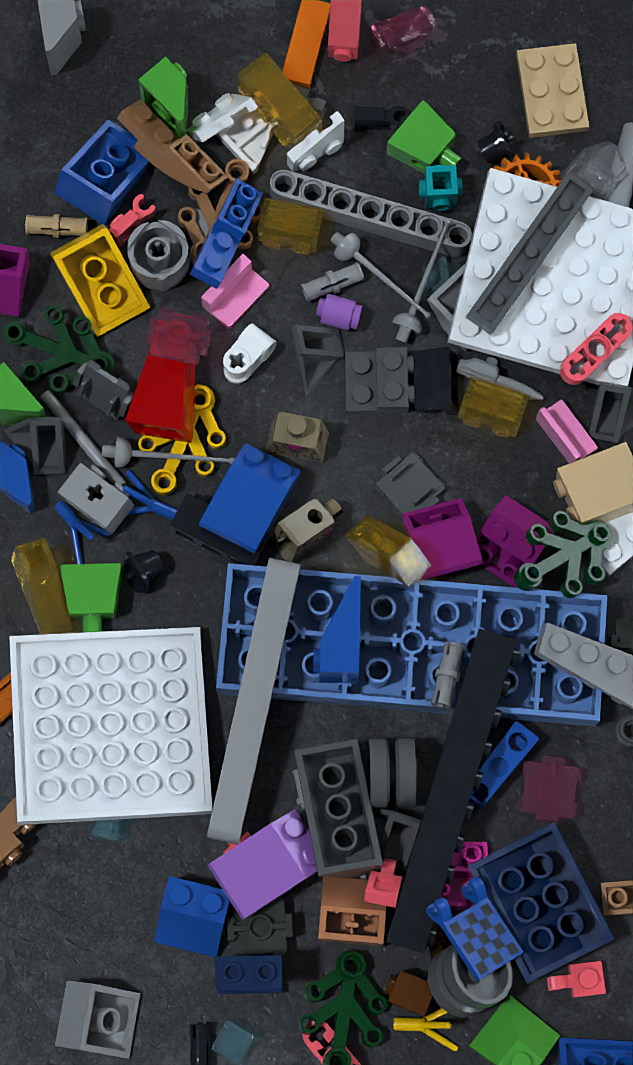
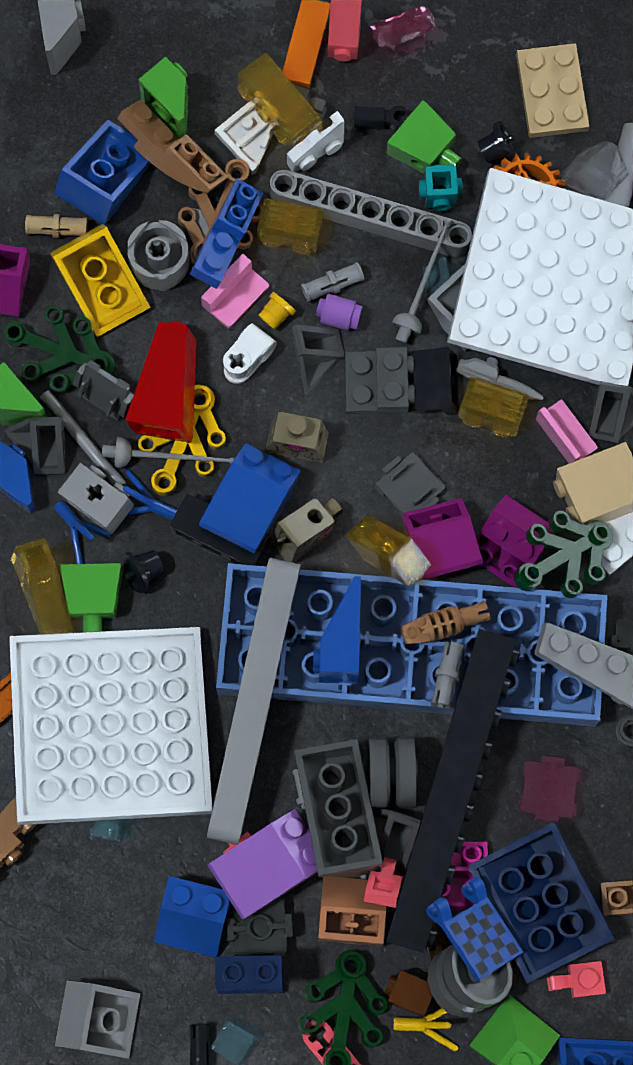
coral plate [109,194,156,248] -> none
clear pink piece [146,307,212,365] -> none
white wing [187,93,258,142] -> none
light grey sword [330,232,431,318] -> none
dark grey plate [466,171,594,335] -> none
blue leg [469,721,540,809] -> none
coral beam [559,313,633,385] -> none
none -> yellow piece [258,292,296,330]
none -> medium nougat hinge [400,601,490,644]

